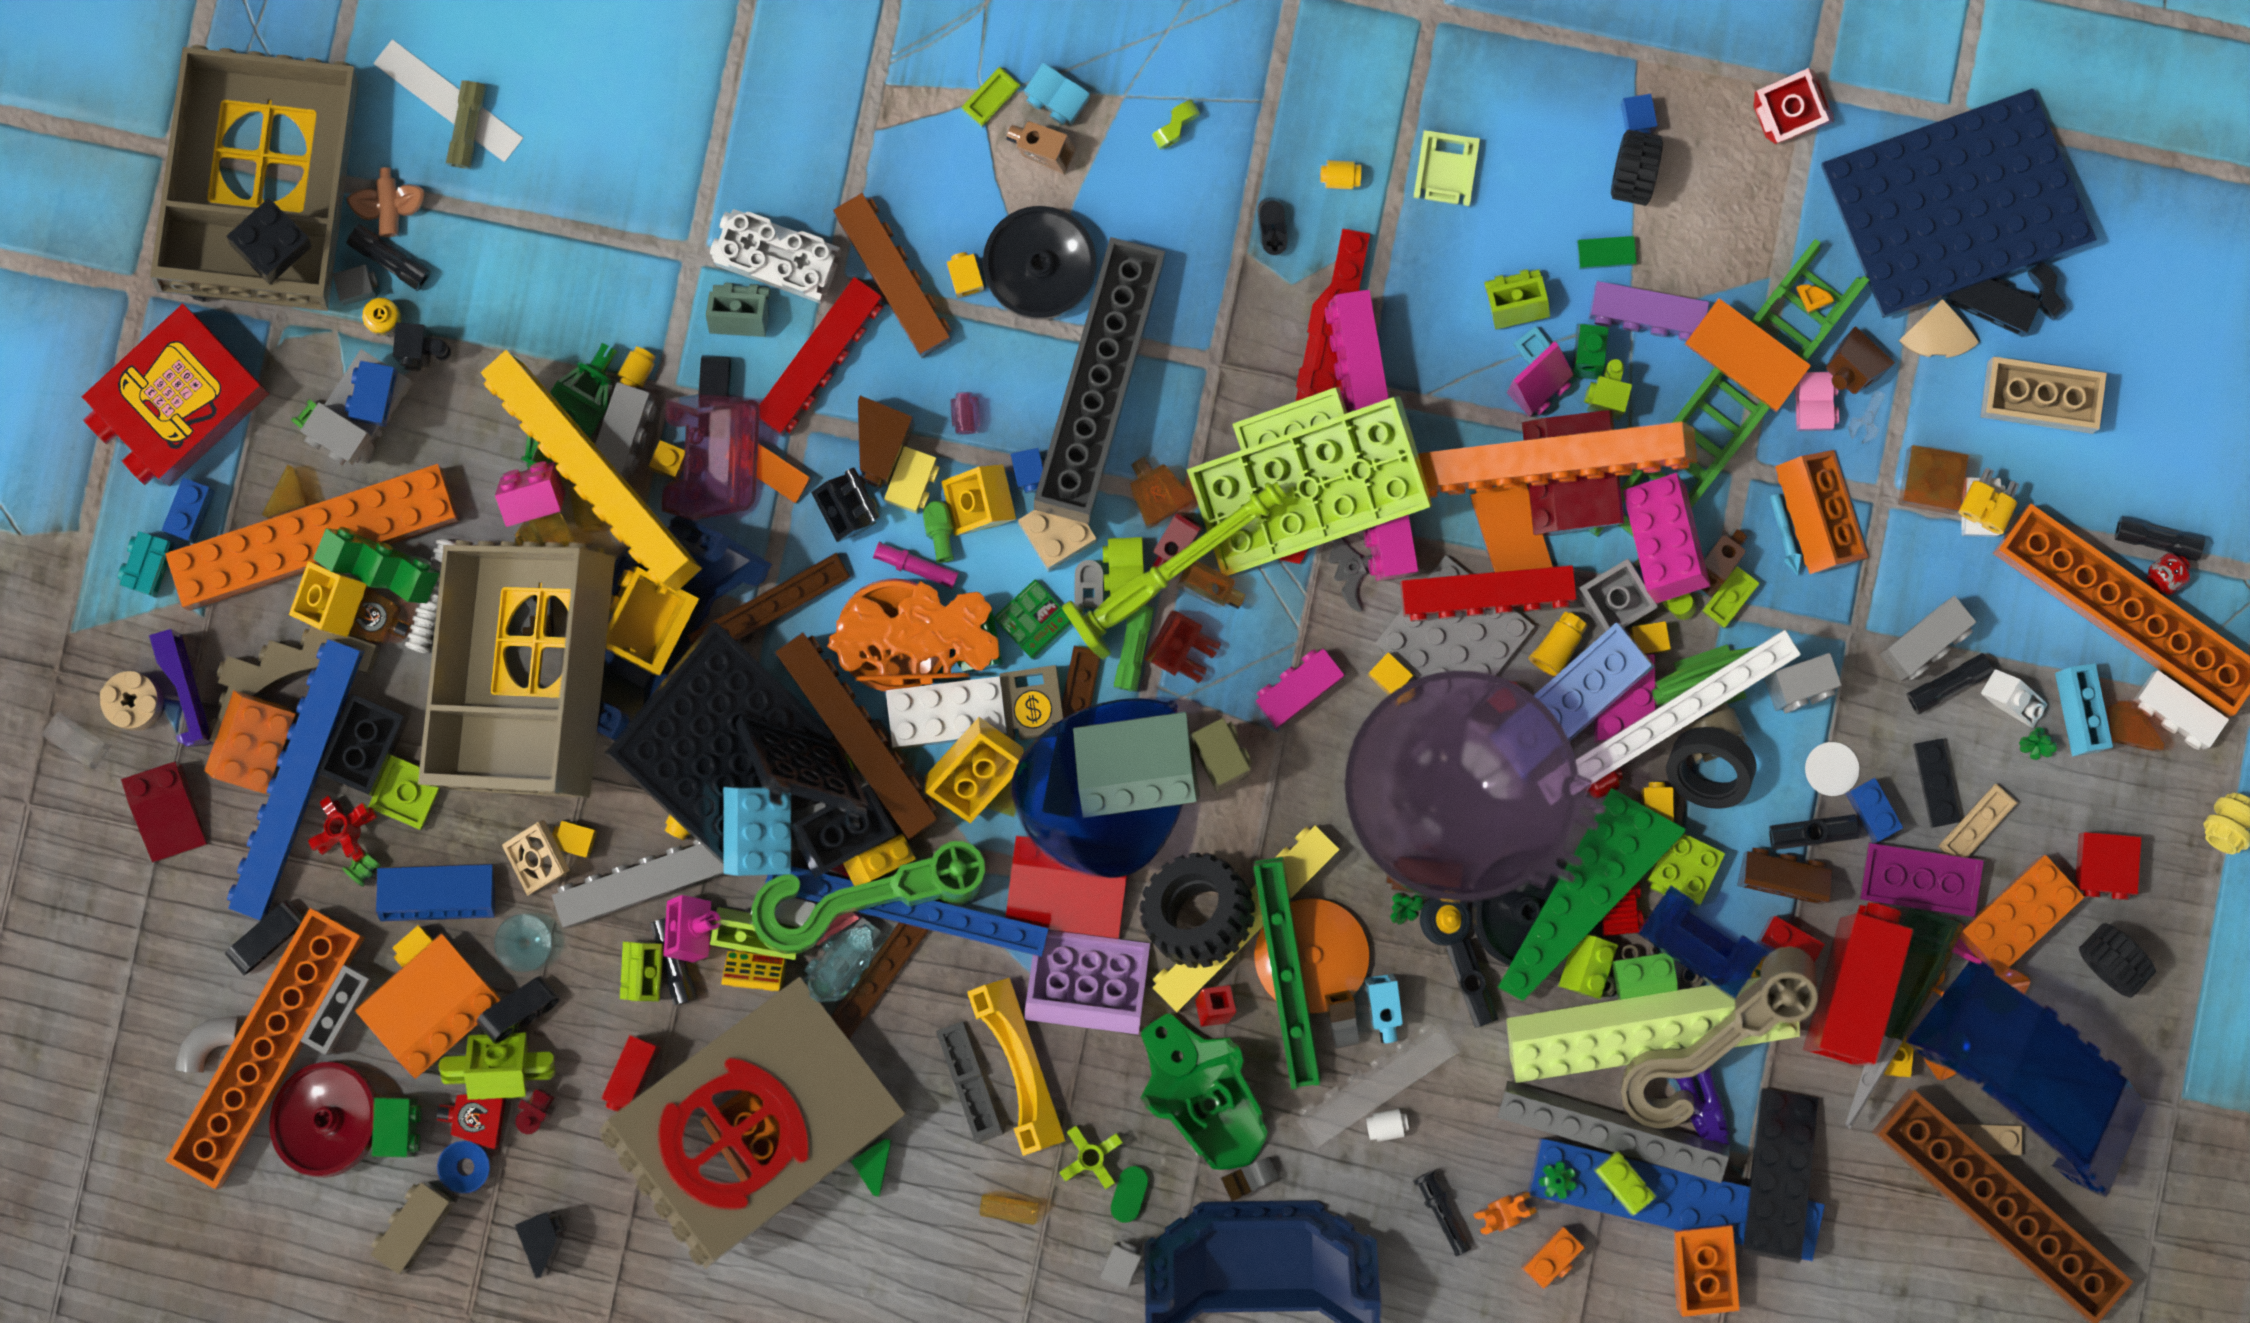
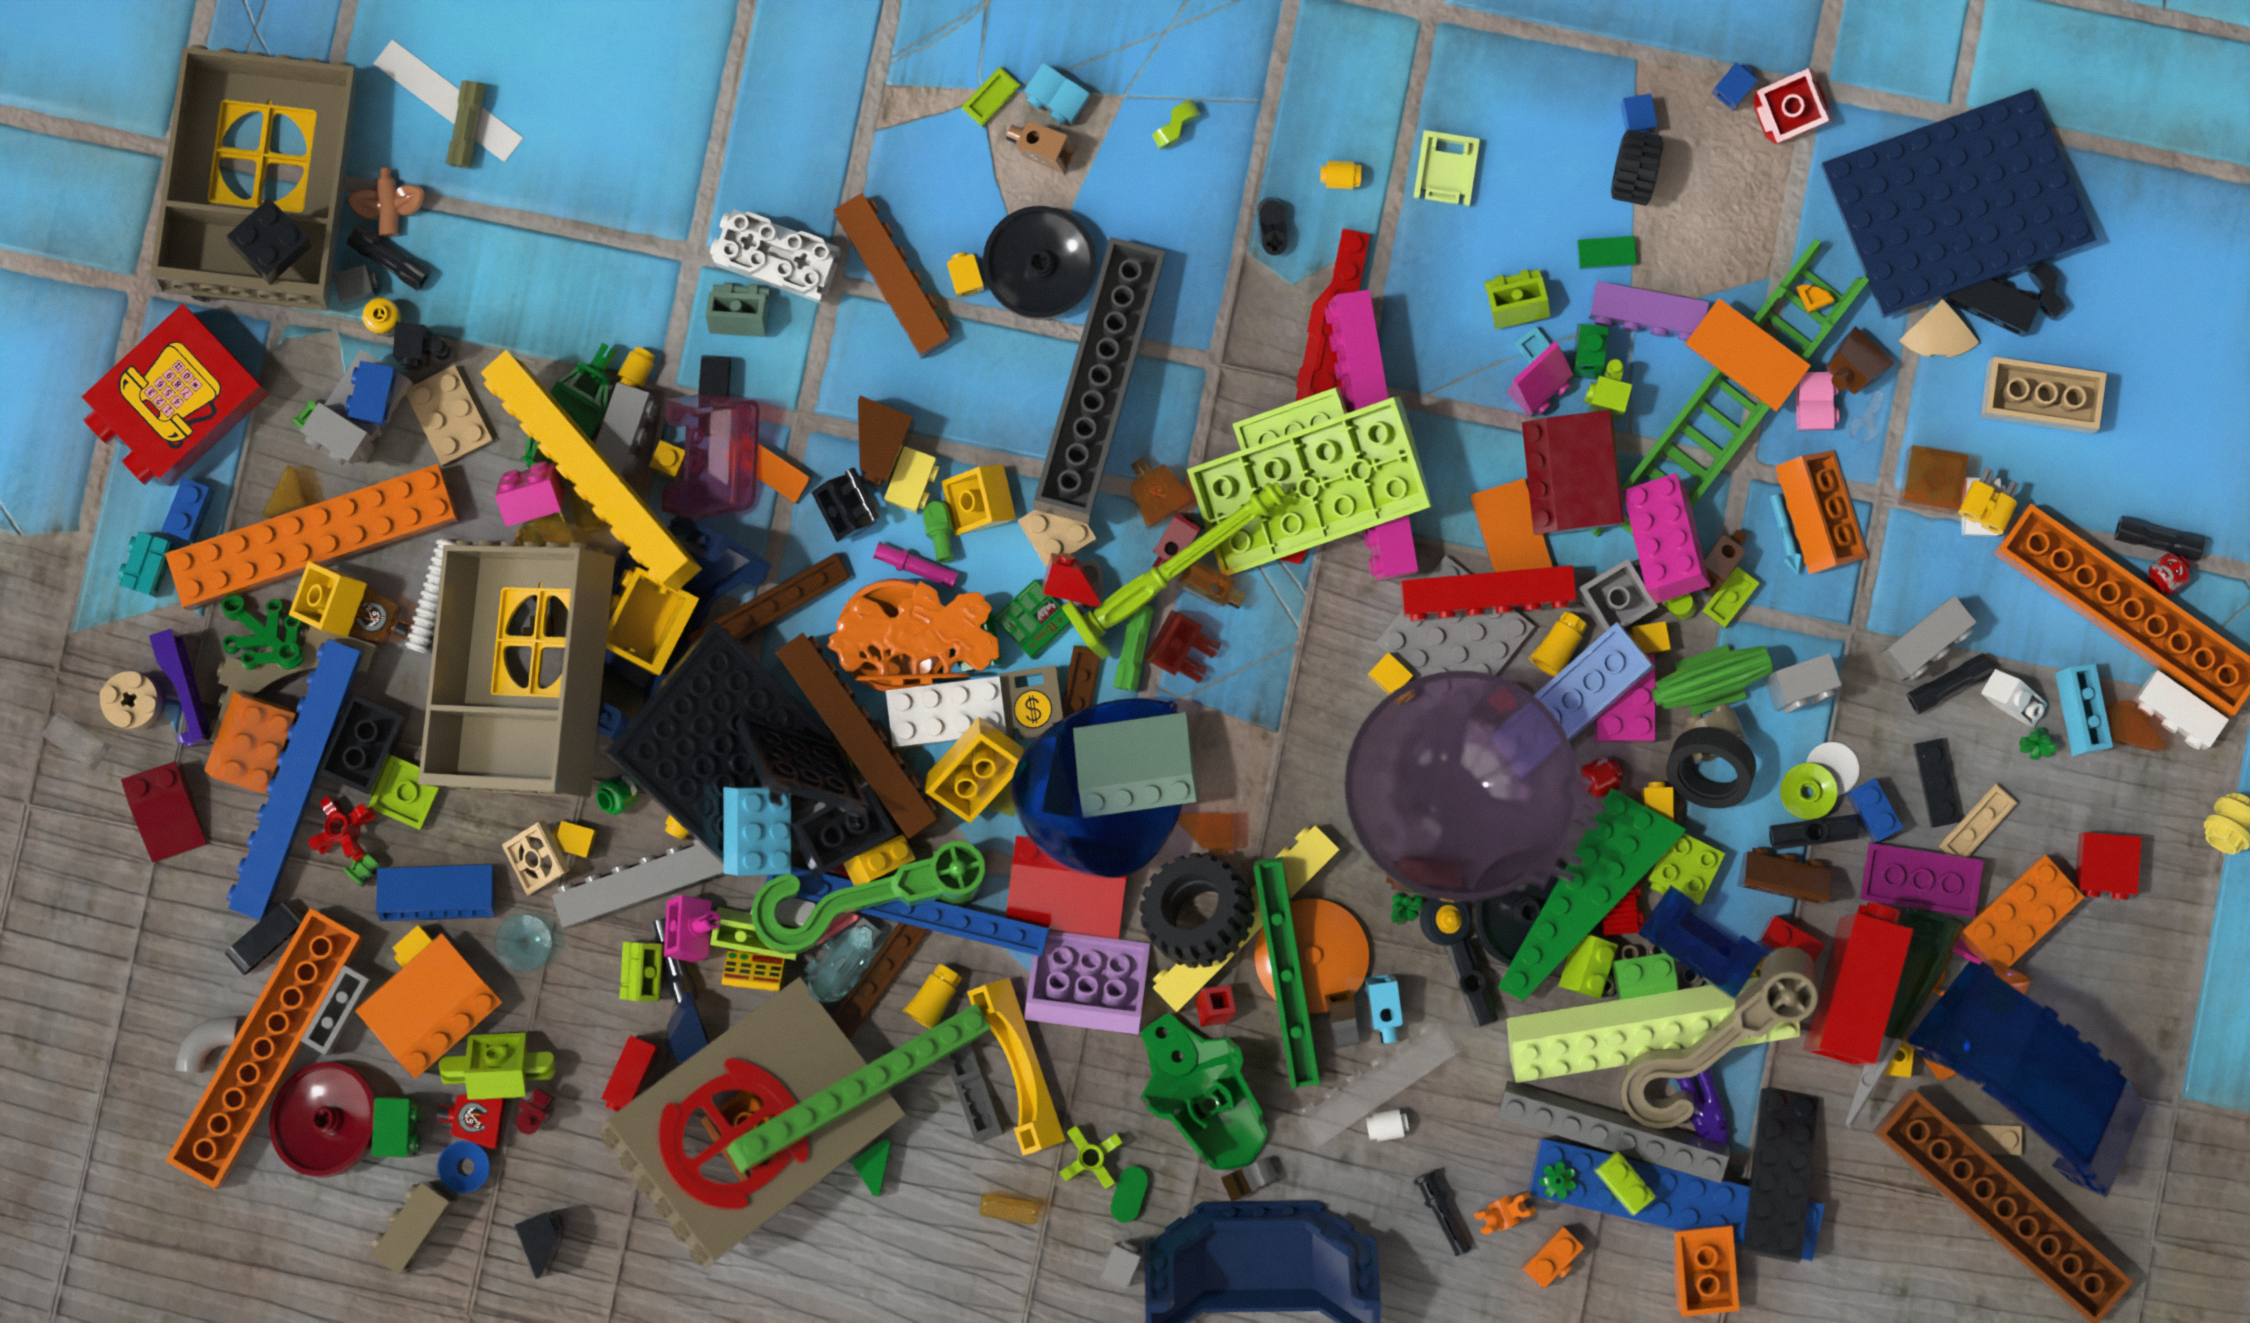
green brick [313,527,440,604] -> none
black beam [476,976,560,1044] -> none
red brick [753,277,884,437] -> none
clear pink brick [950,392,980,435] -> none
blue brick [1011,448,1043,493] -> none
lime brick [1103,537,1144,596] -> none
olive brick [1191,718,1252,793] -> none
dark pink brick [1255,648,1344,730] -> none
dark grey piece [1329,537,1373,612] -> none
orange brick [1418,422,1697,498] -> none
white plate [1539,629,1801,806] -> none
black tyre [2079,923,2156,998] -> none
none -> green plant [221,595,304,670]
none -> tan plate [406,365,494,467]
none -> green head [596,773,639,815]
none -> dark blue slope [664,991,709,1063]
none -> bright green brick [726,1004,991,1174]
none -> yellow plant [902,964,962,1029]
none -> red slope [1042,552,1100,607]
none -> clear orange slope [1174,813,1232,855]
none -> blue brick [1711,62,1758,111]
none -> lime dish [1780,763,1837,820]

